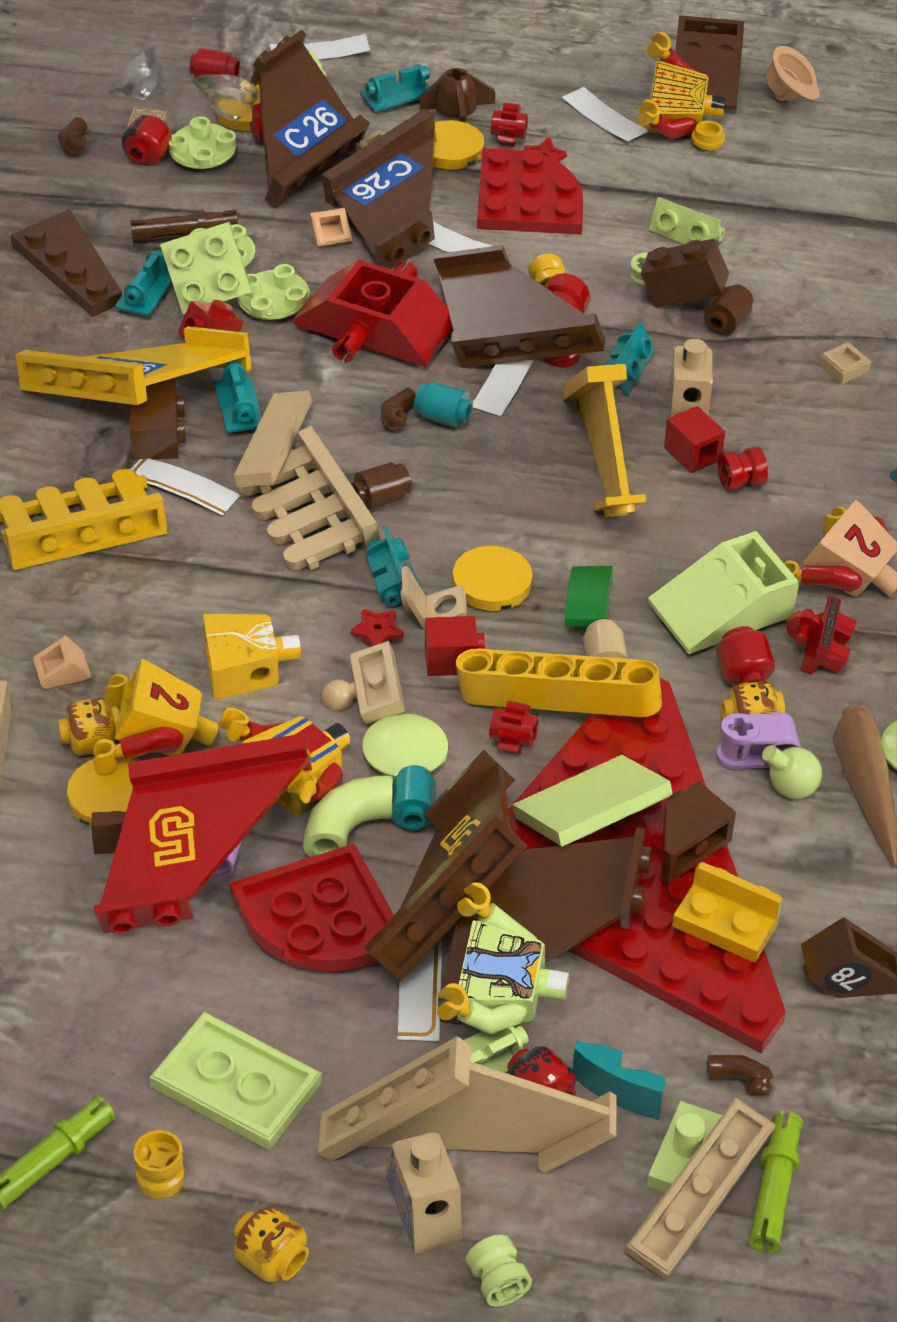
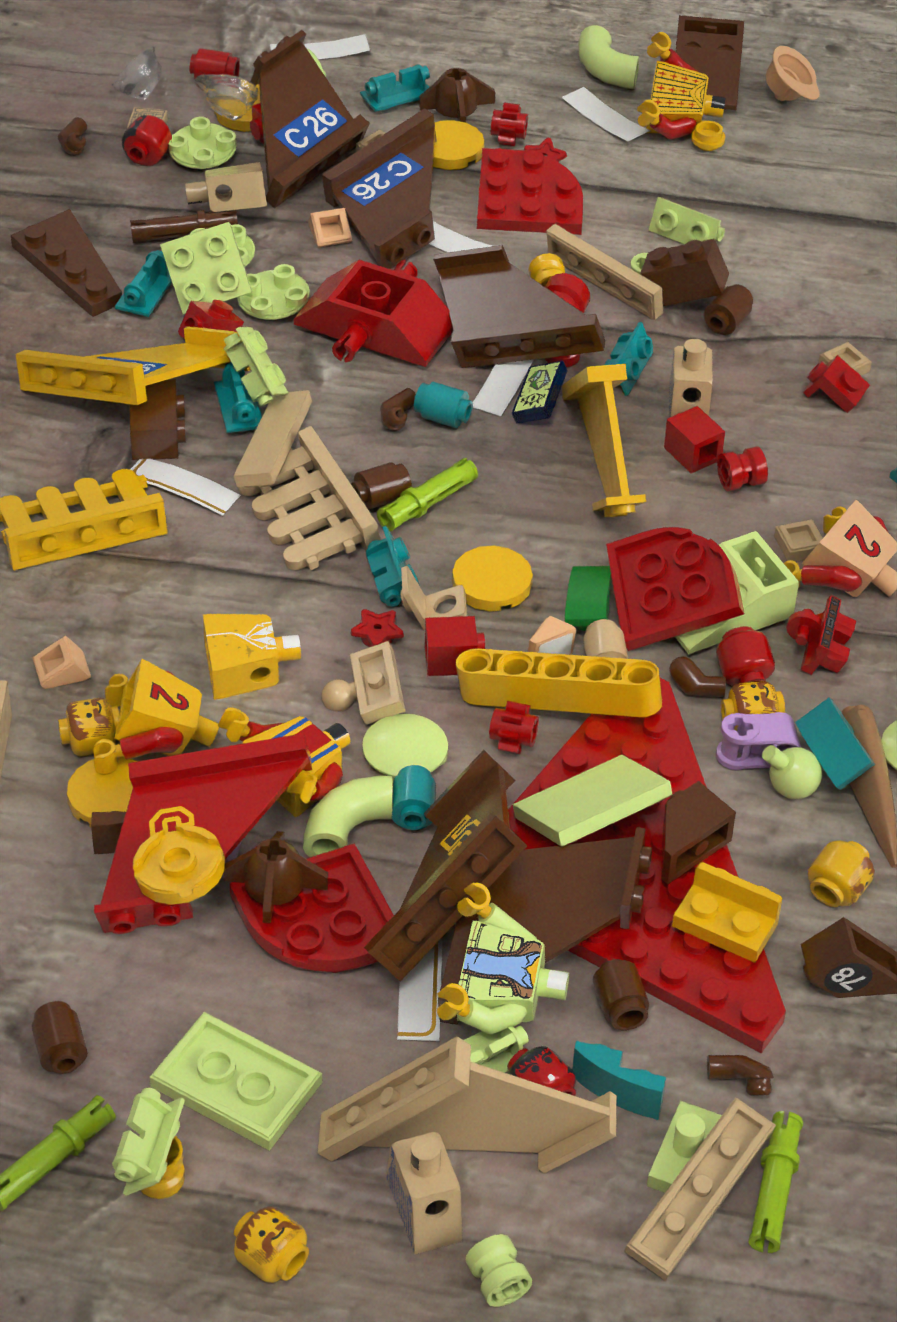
none -> reddish brown brick [32,1001,88,1074]
none -> yellowish green hinge [112,1088,185,1196]
none -> yellow tile [133,825,225,905]
none -> tan torso [185,162,267,212]
none -> yellowish green hinge [224,327,288,407]
none -> reddish brown piece [224,831,328,923]
none -> lime pin [377,458,478,532]
none -> tile [511,361,568,424]
none -> light nougat slope [528,616,576,655]
none -> tan tile [546,224,663,320]
none -> yellowish green cylinder [578,25,639,89]
none -> reddish brown brick [593,959,649,1031]
none -> red plate [606,527,745,651]
none -> reddish brown arm [669,656,726,697]
none -> tan tile [774,520,823,561]
none -> teal slope [795,697,875,790]
none -> red bracket [802,355,870,413]
none -> yellow head [808,840,875,907]

